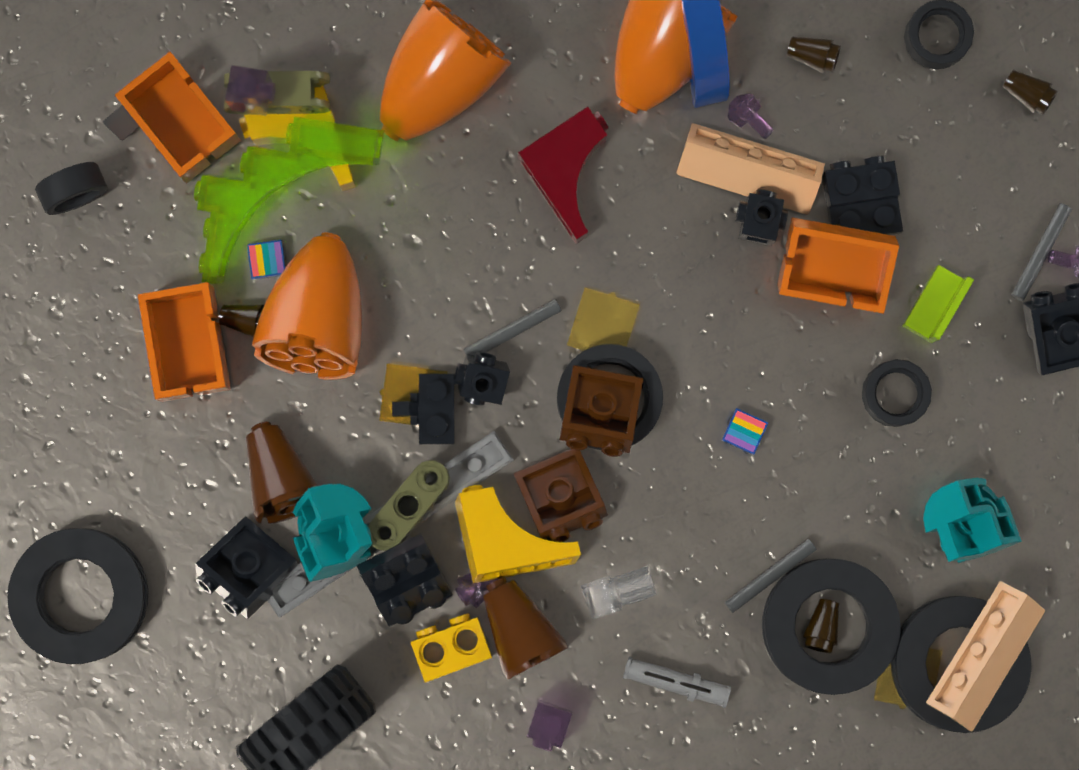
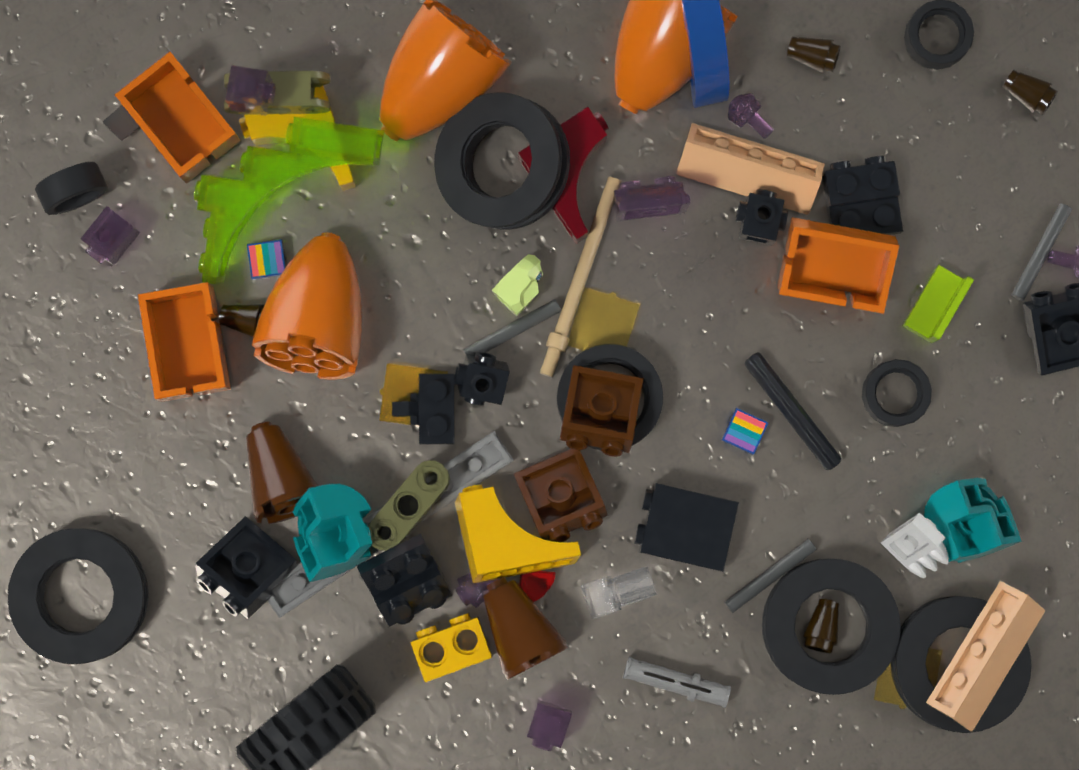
none -> clear purple brick [80,206,140,265]
none -> black tyre [434,92,570,230]
none -> yellowish green rock [492,254,544,316]
none -> red tile [519,571,556,602]
none -> tan bar [540,177,621,378]
none -> clear purple slope [614,176,690,222]
none -> black brick [634,483,739,572]
none -> black axle [745,352,842,470]
none -> white plate [881,513,949,578]

